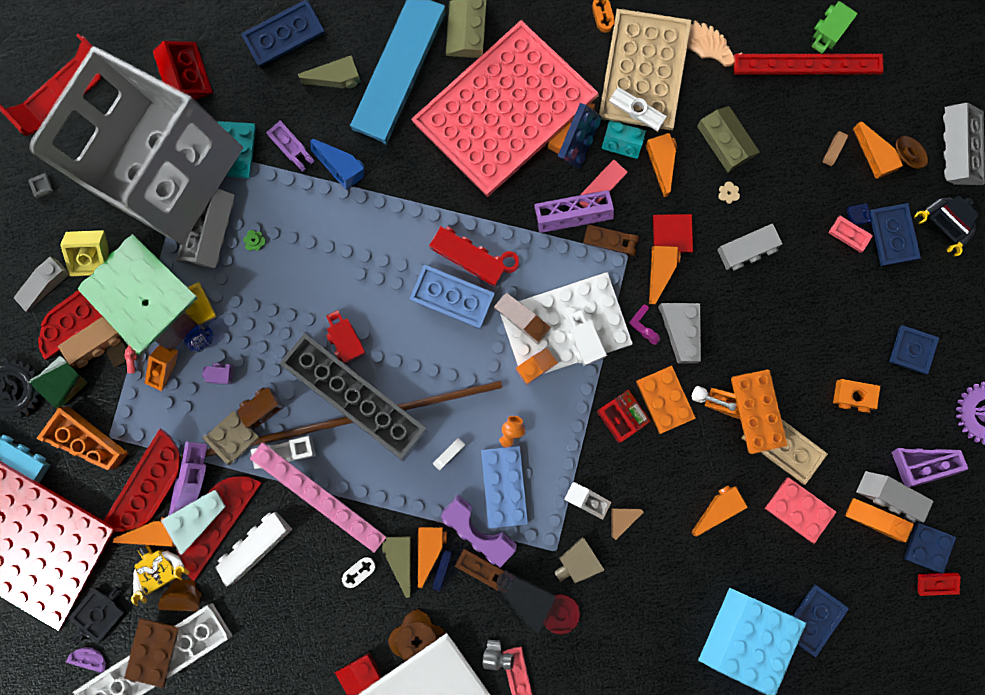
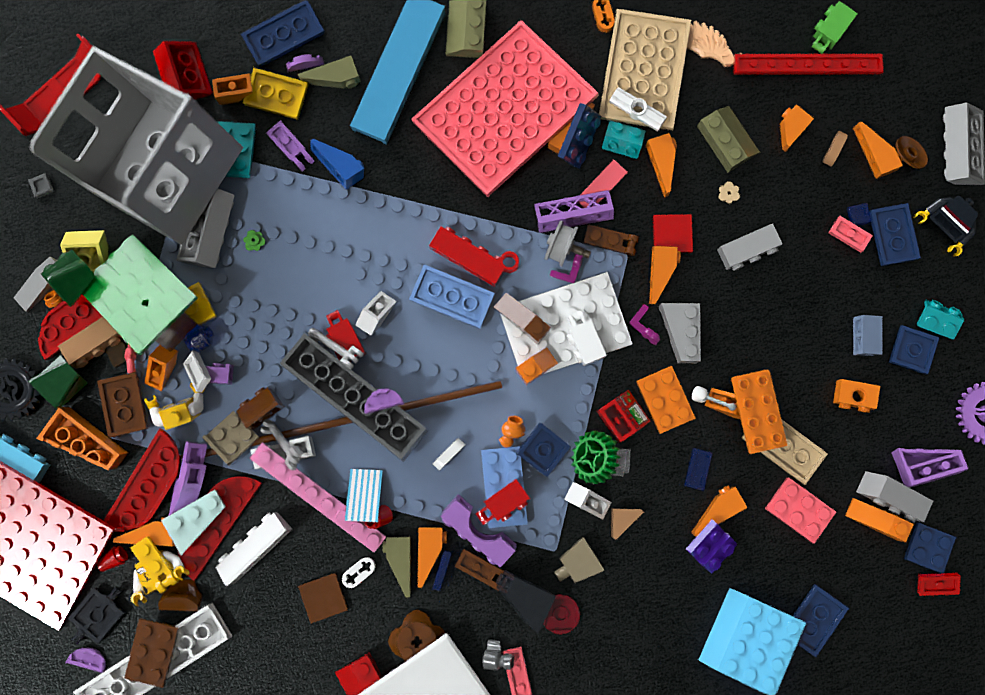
none -> dark green piece [40,250,95,307]
none -> orange plate [44,290,62,307]
none -> reddish brown plate [97,372,149,438]
none -> red cone [97,546,128,572]
none -> yellow plate [131,536,178,594]
none -> torso [145,382,205,430]
none -> white tile [183,351,211,392]
none -> orange slope [212,73,253,105]
none -> yellow plate [243,68,308,120]
none -> light grey hinge [260,420,302,470]
none -> medium lavender tile [287,54,324,72]
none -> reddish brown tile [298,573,348,624]
none -> light grey hinge [308,328,364,369]
none -> sticker [345,469,382,522]
none -> white slope [356,291,397,335]
none -> red brick [364,505,393,529]
none -> medium lavender tile [365,389,404,414]
none -> red brick [476,479,530,525]
none -> dark blue plate [516,422,571,477]
none -> light grey wheel [544,220,591,267]
none -> magenta piece [550,254,584,283]
none -> green gear [570,431,621,484]
none -> clear brick [612,449,631,477]
none -> clear blue tile [684,448,712,491]
none -> dark purple plate [686,520,737,574]
none -> orange slope [780,104,814,152]
none -> sand blue hinge [853,315,882,356]
none -> teal bracket [917,300,964,340]

